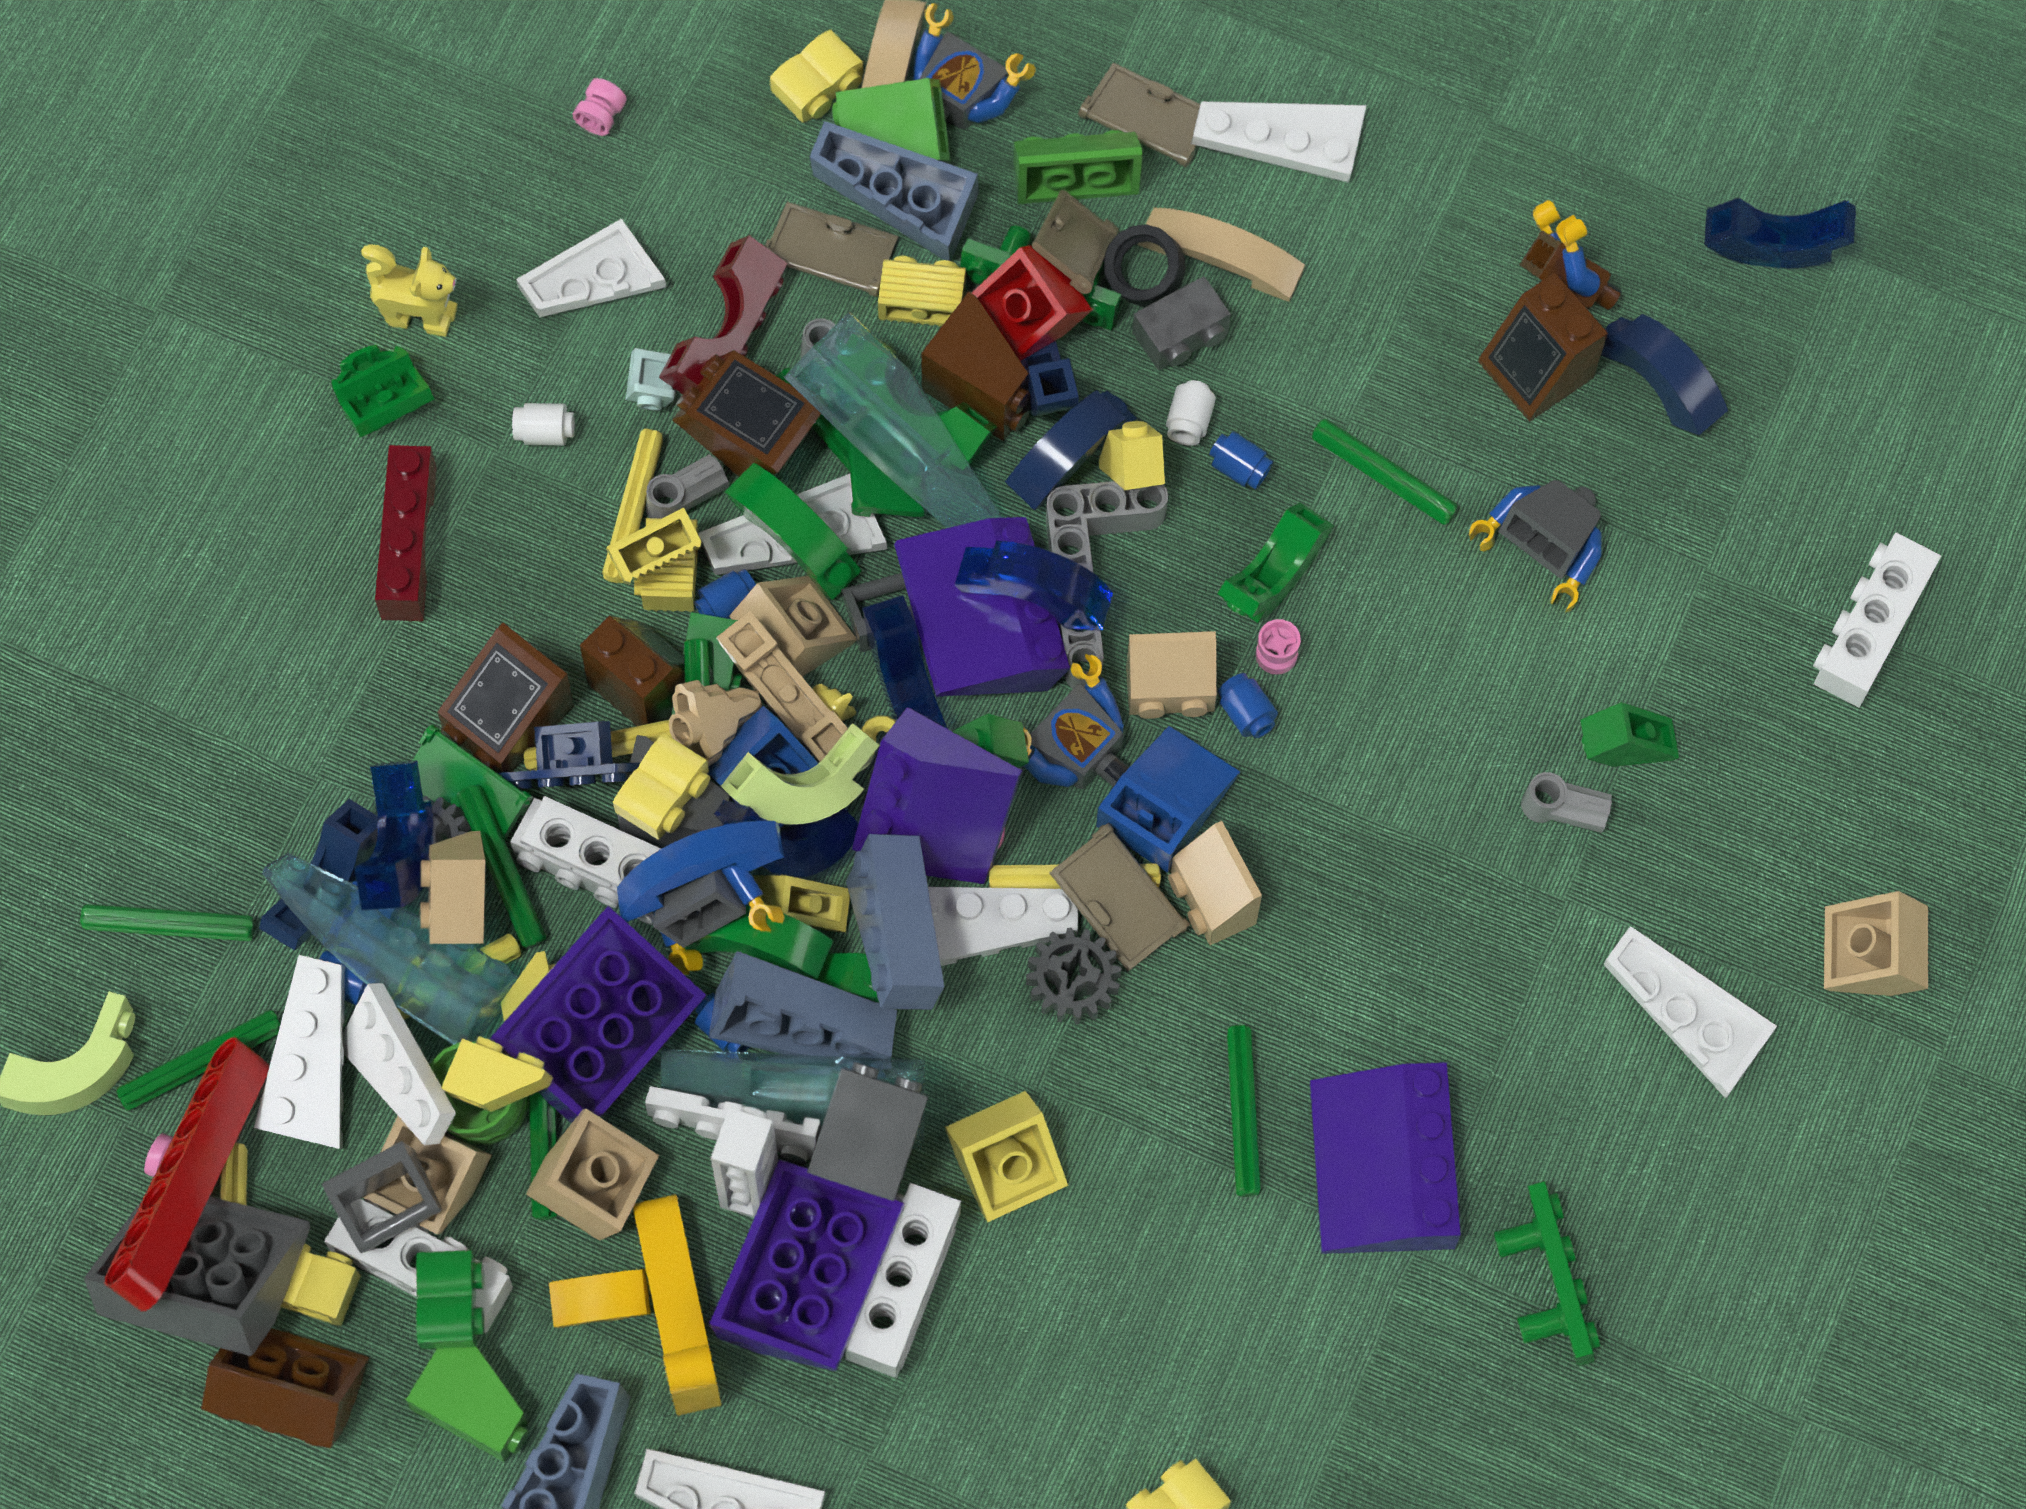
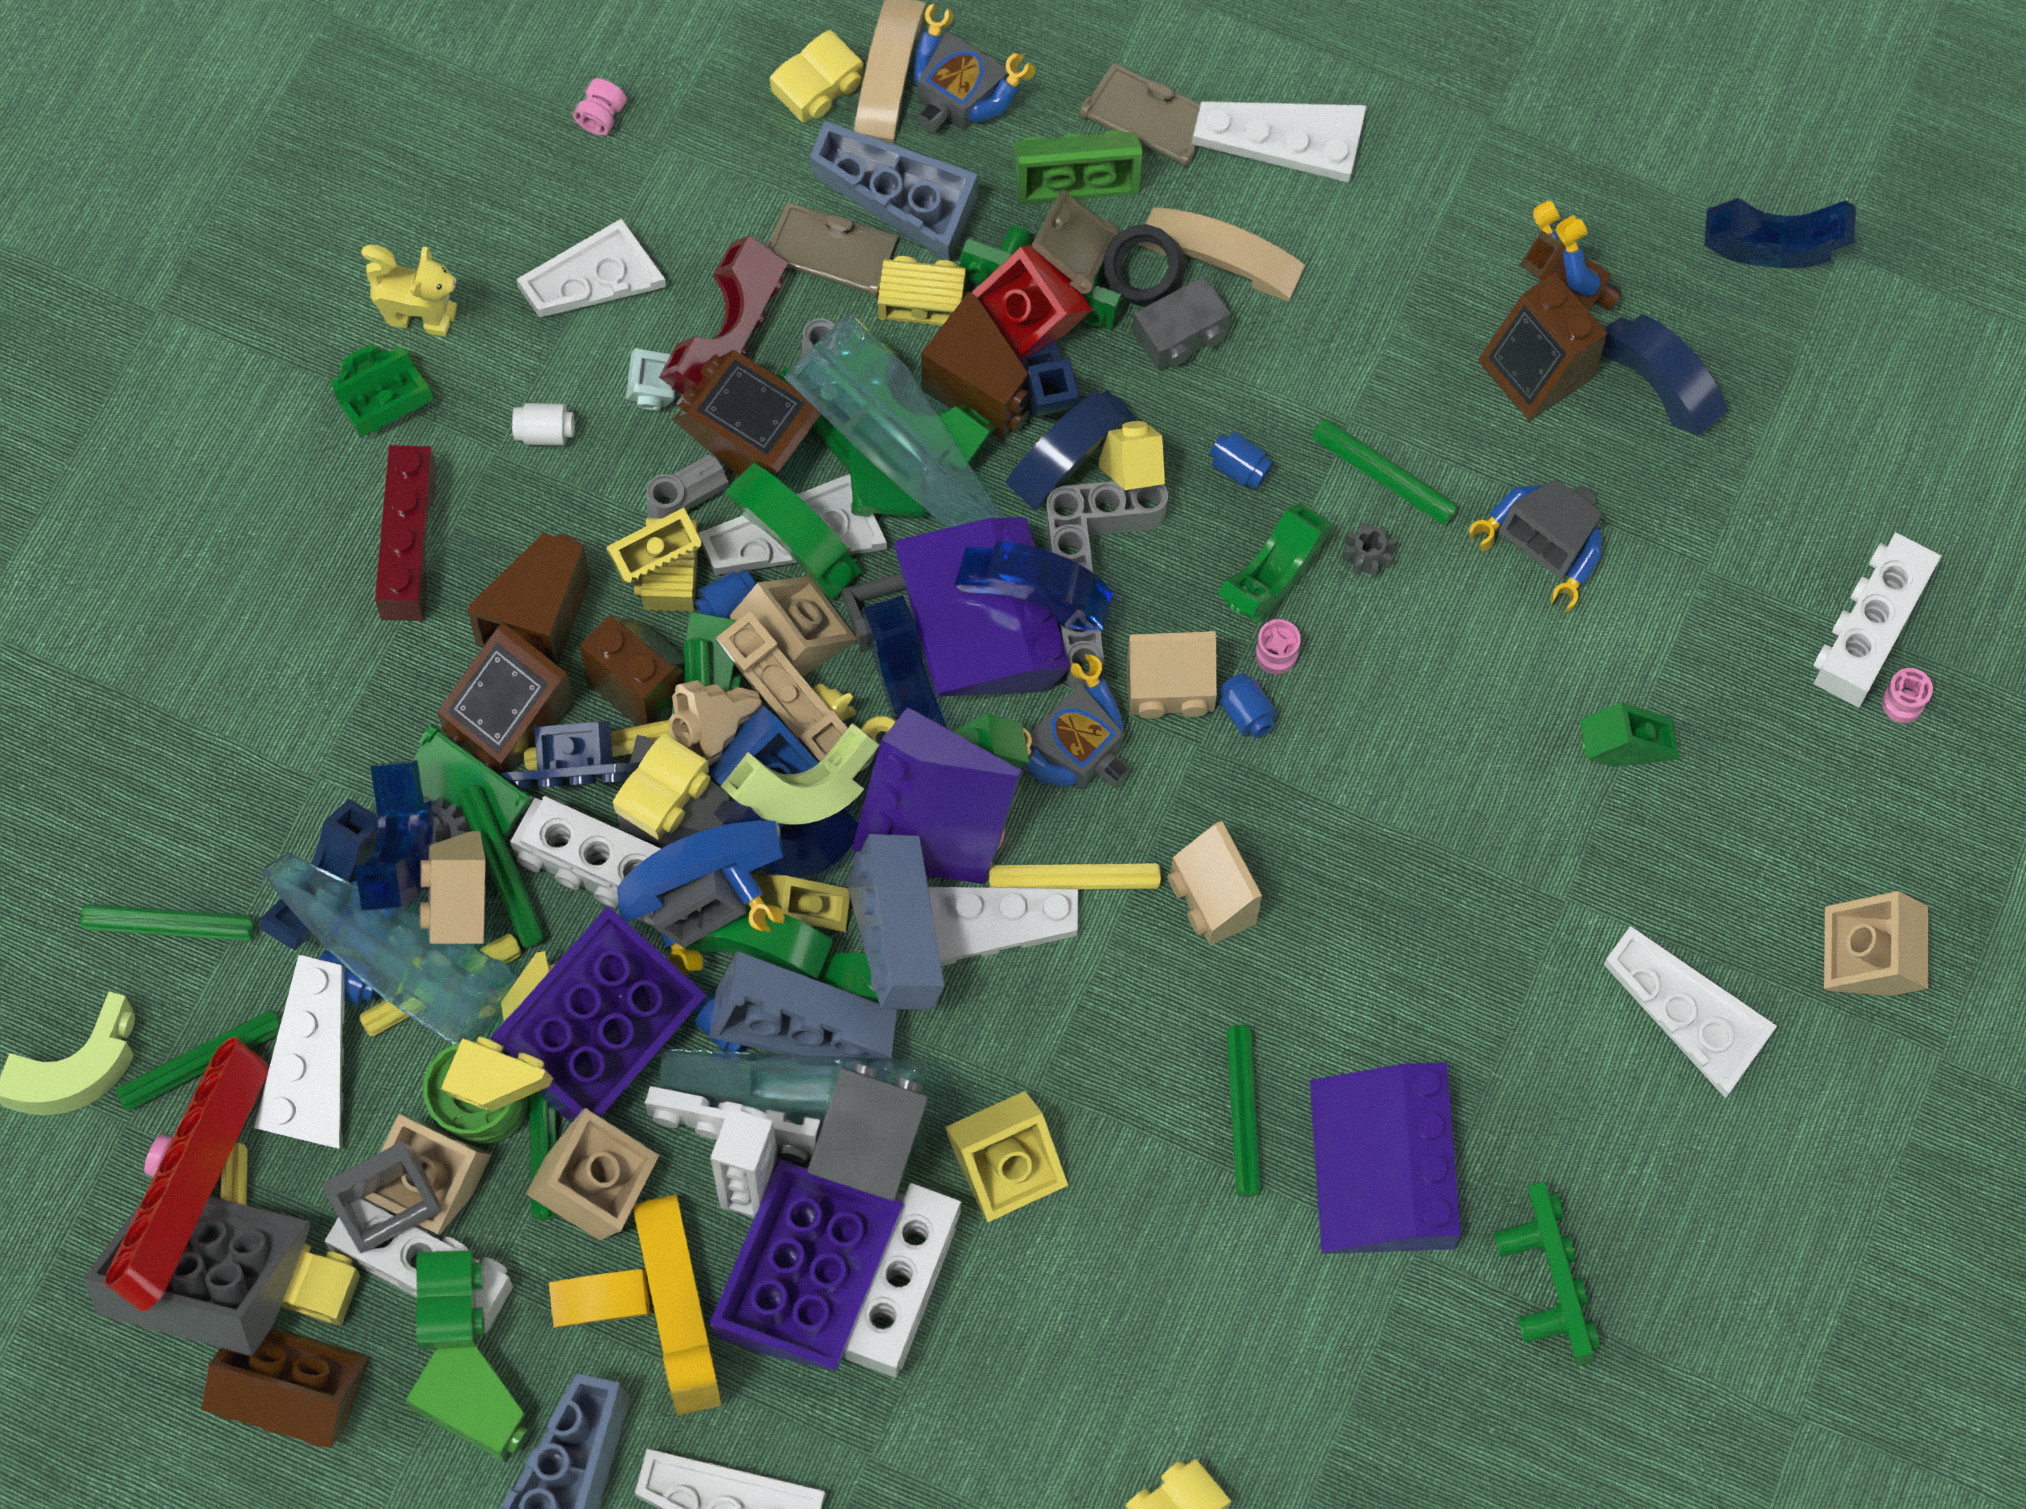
white wing [342,983,456,1145] -> none
light yellow axle [602,429,663,584] -> none
bright green slope [832,78,950,162] -> none
dark grey gear [1026,928,1121,1024] -> none
dark tan door [1049,823,1190,971] -> none
blue slope [1096,726,1240,873] -> none
white brick [1166,380,1216,446] -> none
light grey piece [1521,772,1612,833] -> none
none -> reddish brown slope [467,533,590,666]
none -> dark grey gear [1342,522,1396,578]
none -> bright pink wheel [1882,668,1933,723]

